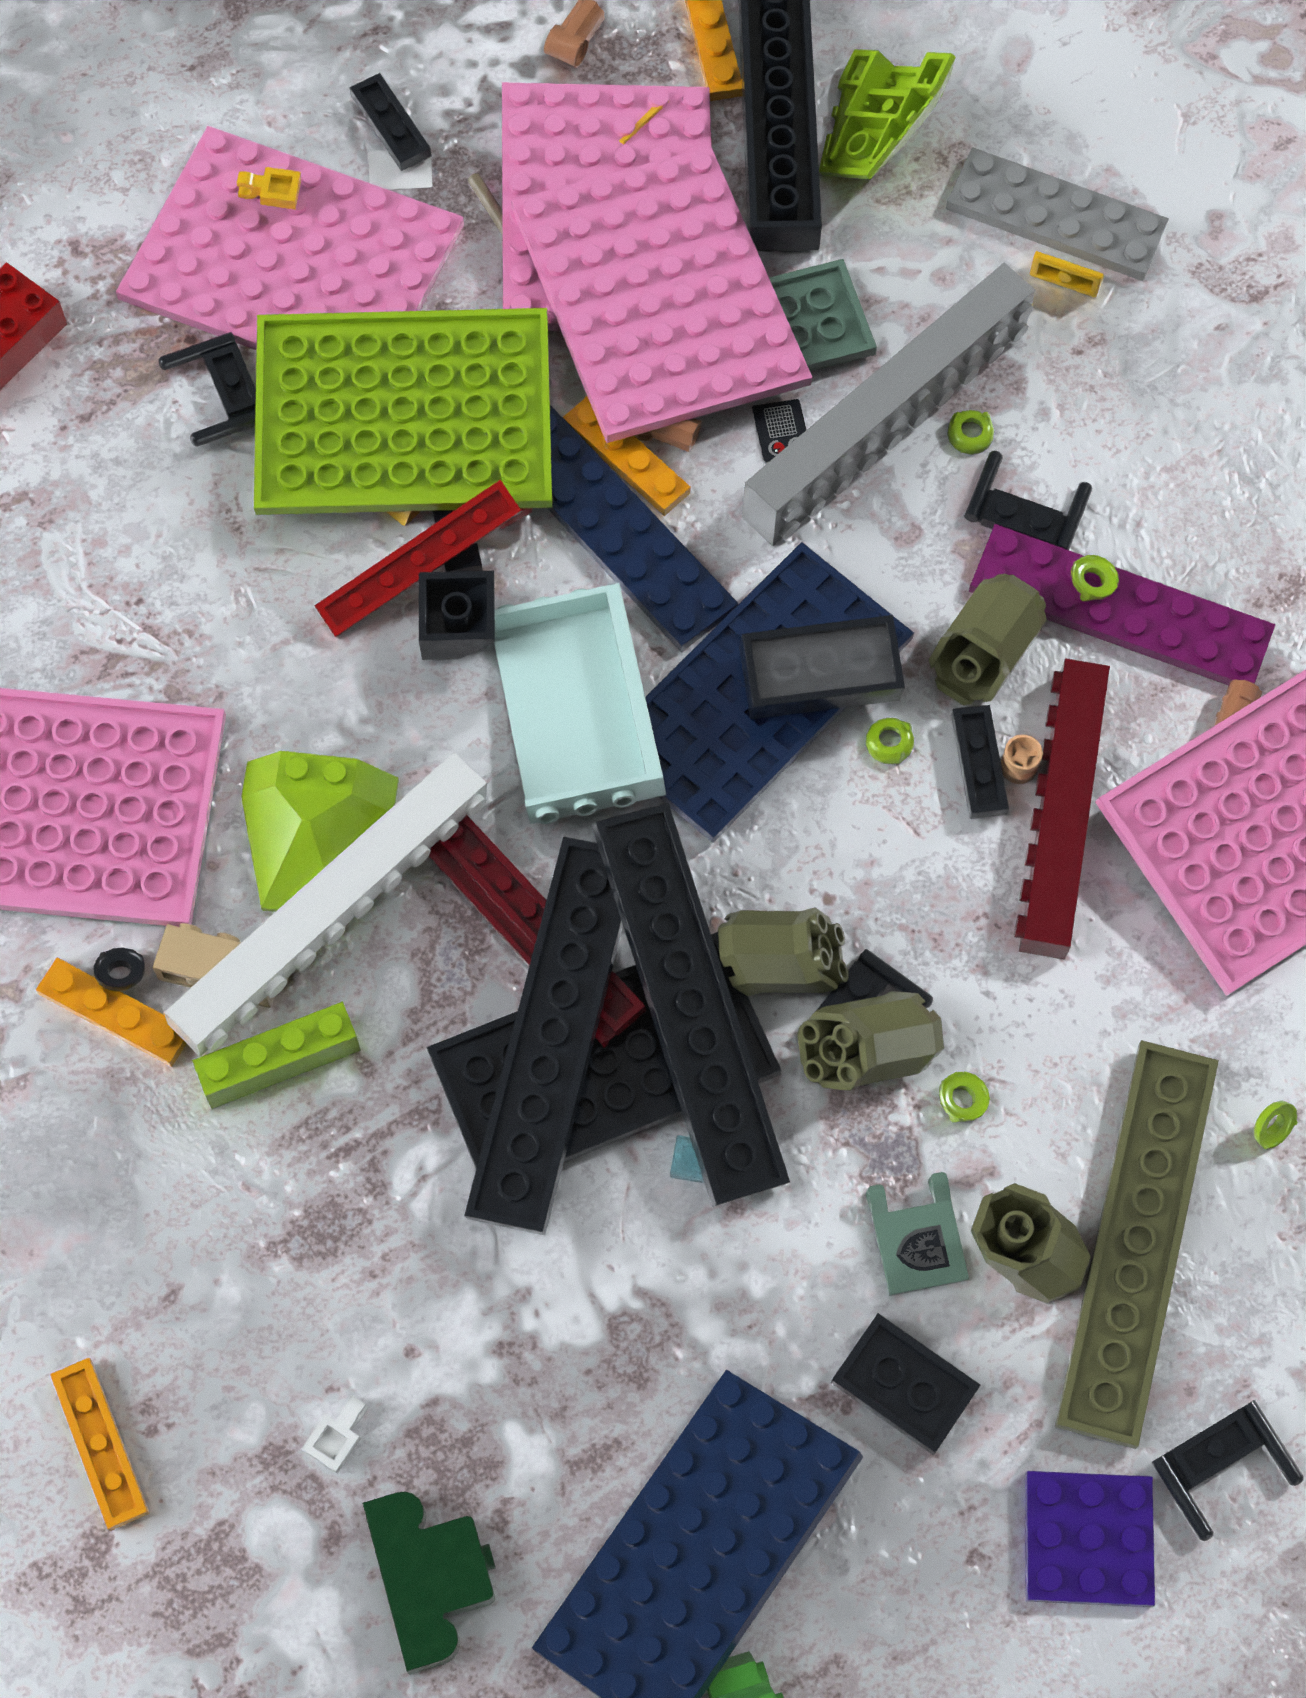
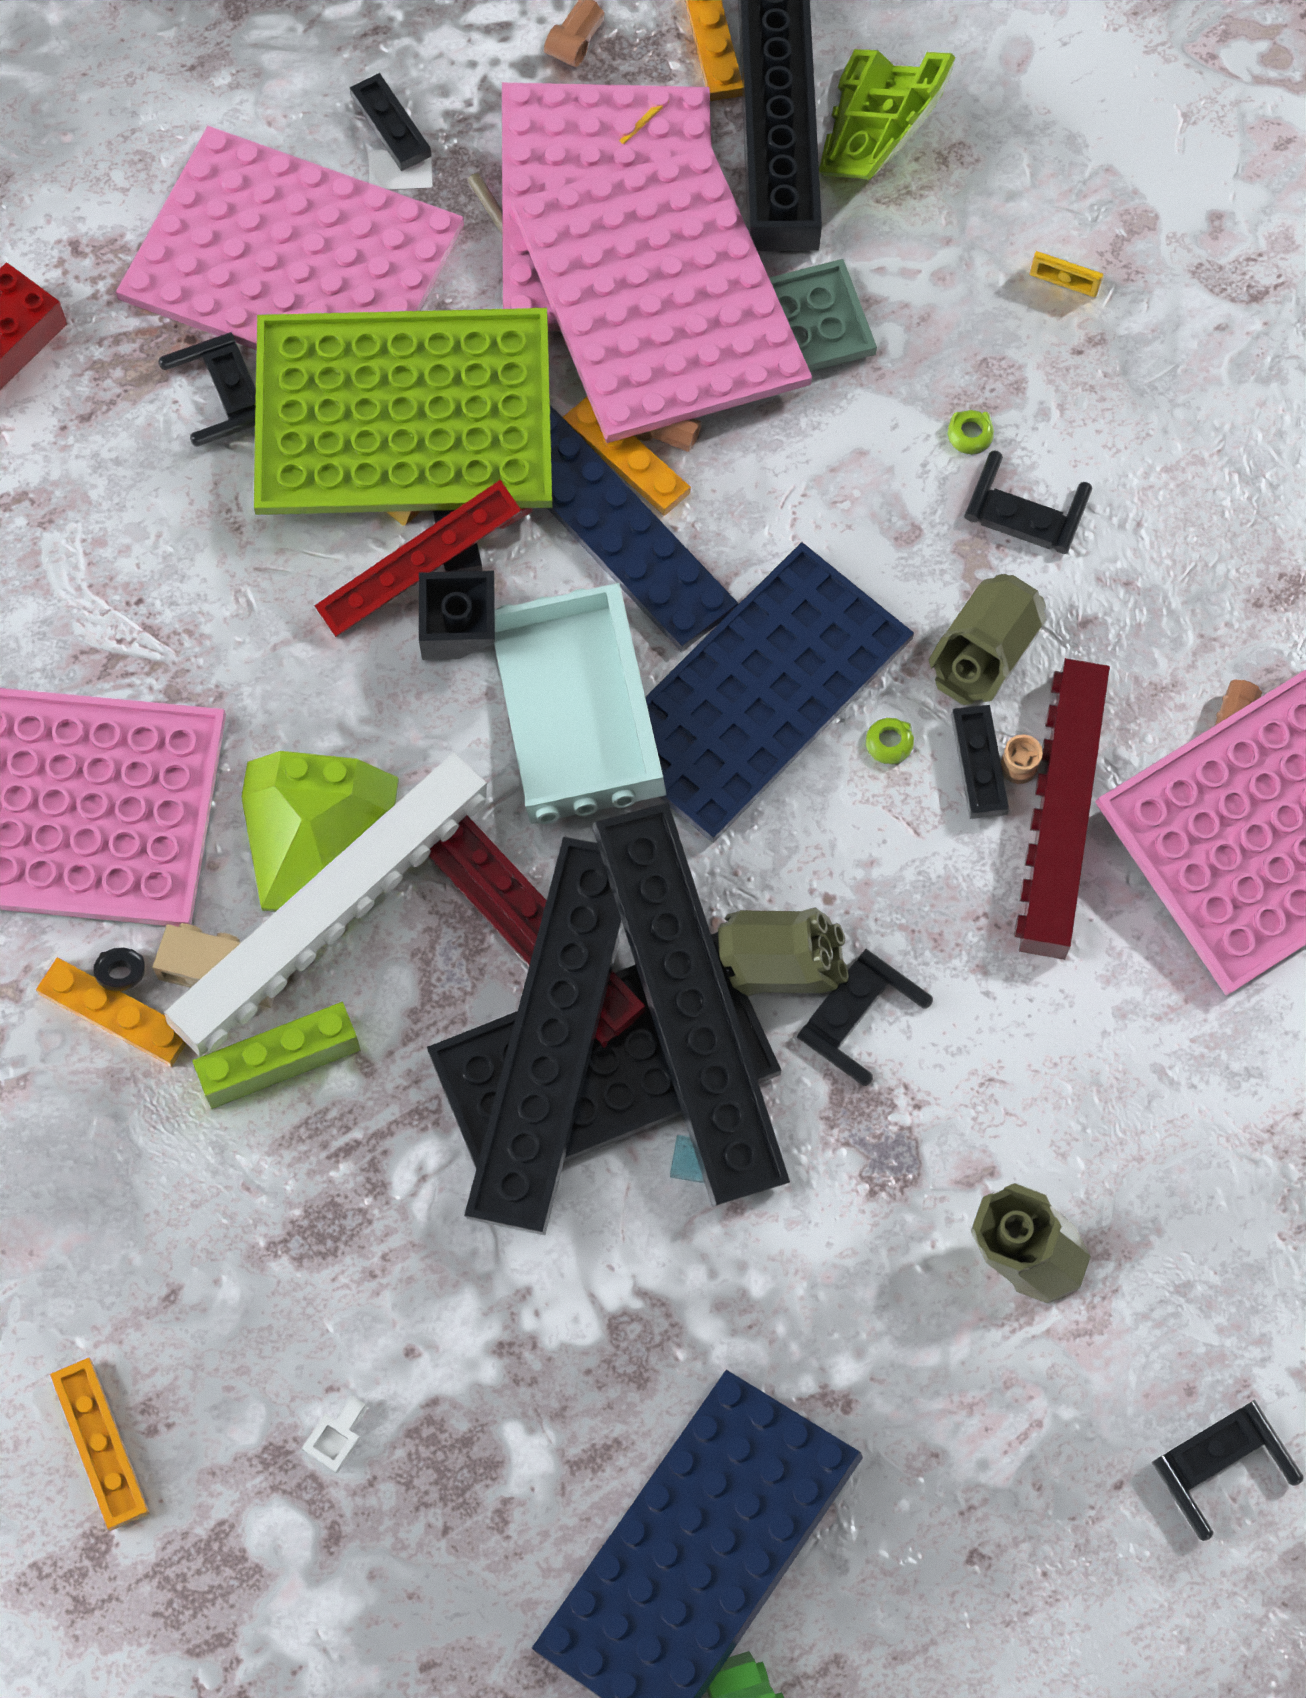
yellow plate [237,167,301,210] -> none
dark green brick [362,1491,496,1675] -> none
brick [739,615,905,720] -> none
light grey brick [742,262,1036,546] -> none
black sticker [752,399,806,462] -> none
olive brick [797,991,944,1091] -> none
black plate [831,1313,981,1455] -> none
sand green flag [866,1172,969,1296] -> none
lime piece [939,1072,990,1123] -> none
light grey plate [946,147,1169,281] -> none
magenta plate [968,524,1276,686] -> none
dark purple plate [1025,1471,1155,1607] -> none
olive plate [1055,1040,1219,1449] -> none
lime piece [1071,555,1119,601] -> none
lime piece [1254,1101,1298,1150] -> none

